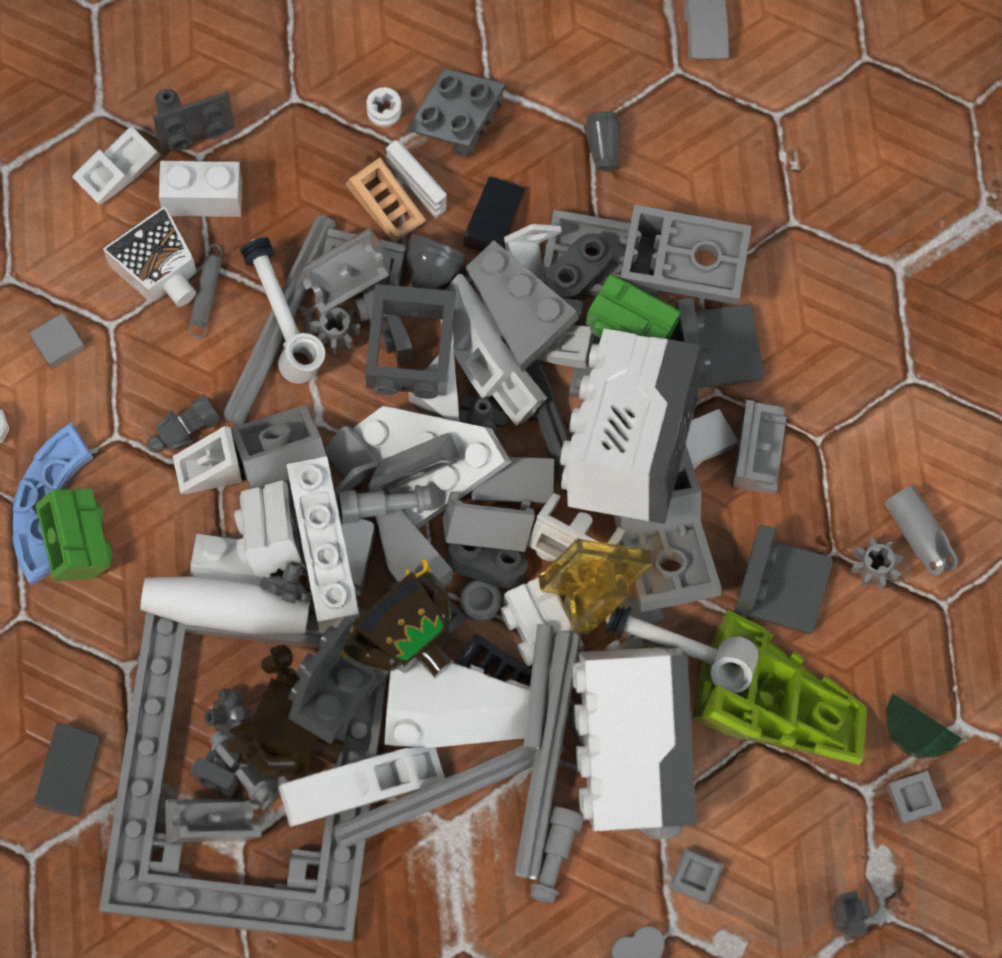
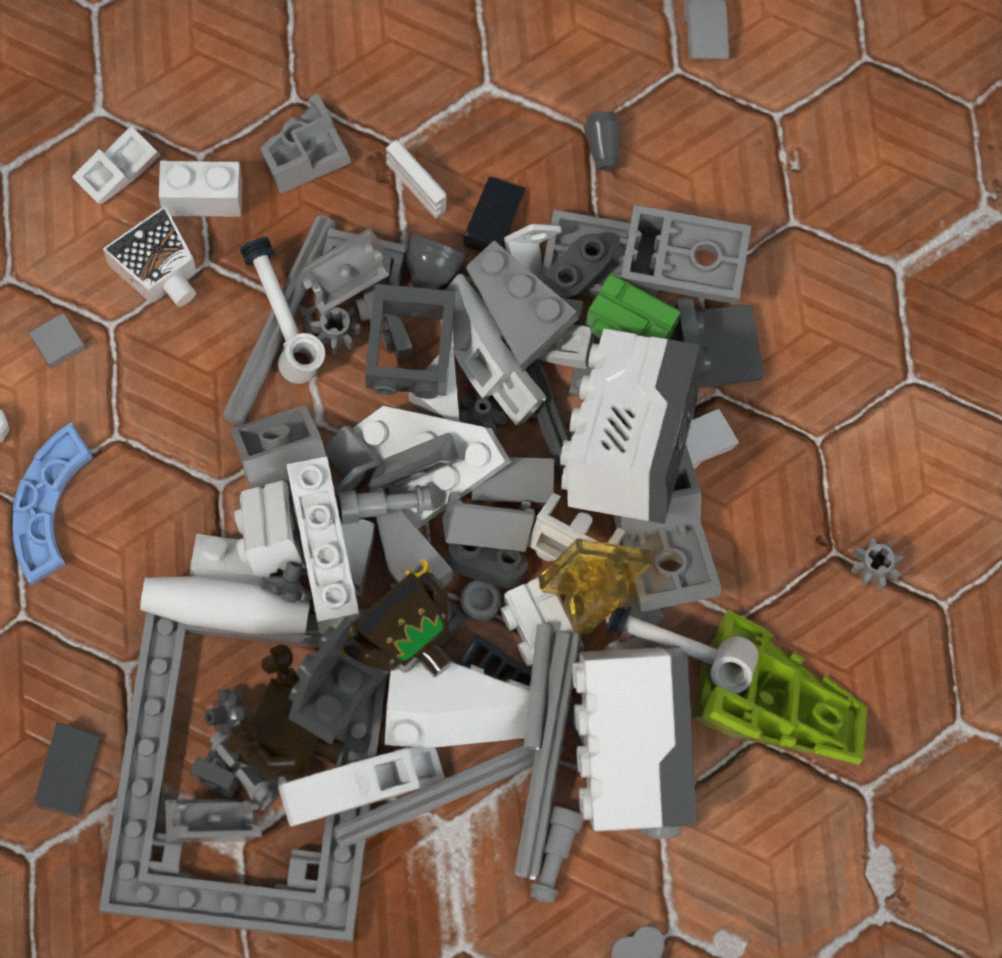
bright green brick [35,489,112,581] -> none
dark grey piece [146,394,221,453] -> none
dark grey hinge [153,89,235,152] -> none
white slope [173,426,242,494] -> none
light grey piece [189,244,222,338] -> none
light nougat slope [345,157,426,243] -> none
white bush [366,87,401,127] -> none
dark grey hinge [407,68,506,158] -> none
light grey tile [669,848,724,905] -> none
light grey hinge [732,400,787,494] -> none
dark grey bracket [734,524,833,635] -> none
dark grey plate [831,891,871,942] -> none
light grey piece [884,485,958,575] -> none
clear green tile [885,694,962,759] -> none
light grey plate [886,771,943,826] -> none
none -> light grey slope [260,94,351,194]

